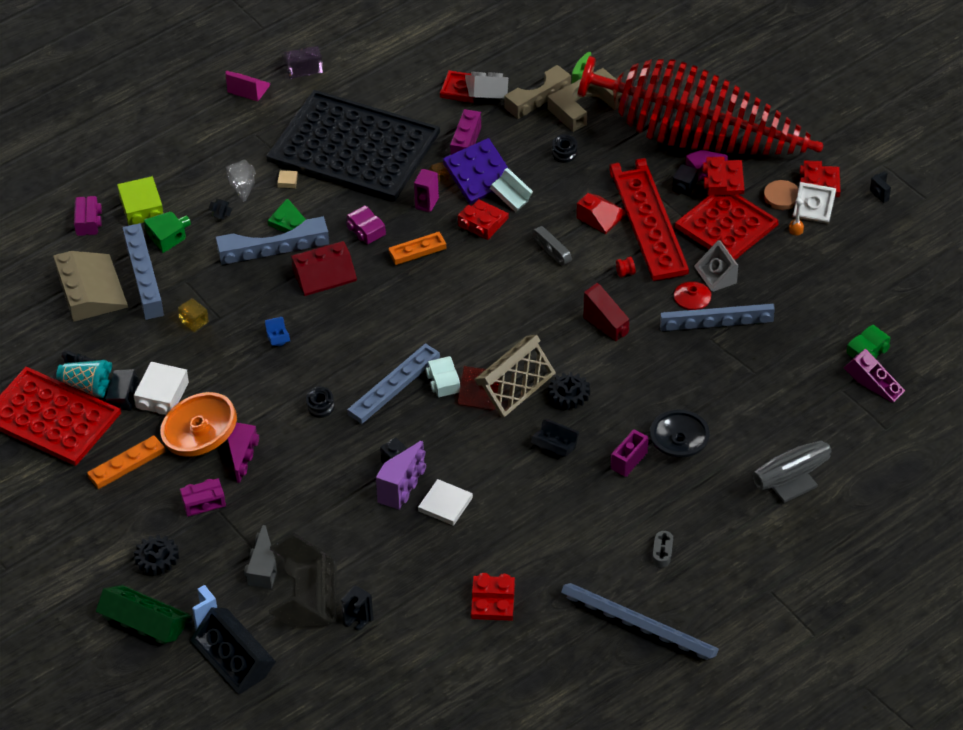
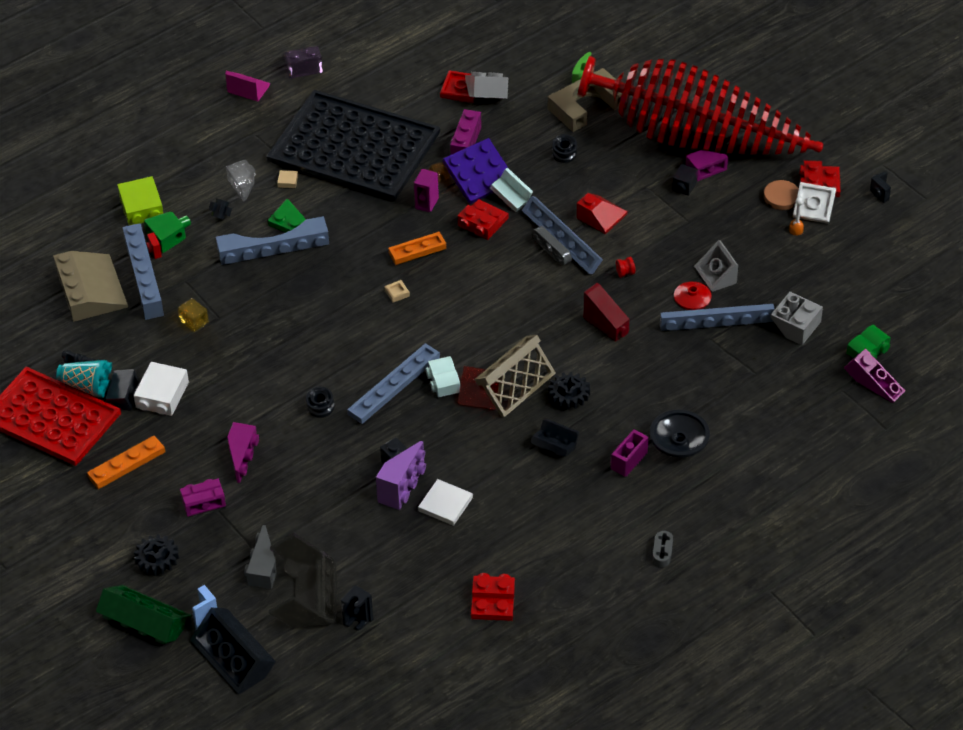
magenta brick [74,196,102,236] -> none
orange dish [160,392,237,456] -> none
blue bracket [265,317,290,346] -> none
dark red slope [291,241,357,296] -> none
magenta brick [346,205,386,244] -> none
dark tan arch [504,65,571,119] -> none
sand blue plate [561,583,719,660] -> none
red hinge [609,158,689,281] -> none
red plate [675,194,779,260] -> none
red plate [702,157,745,195] -> none
dark grey plate [752,441,832,503] -> none
none -> red plate [146,232,162,259]
none -> tan tile [385,280,410,303]
none -> sand blue plate [522,196,603,274]
none -> light grey slope [771,292,823,345]

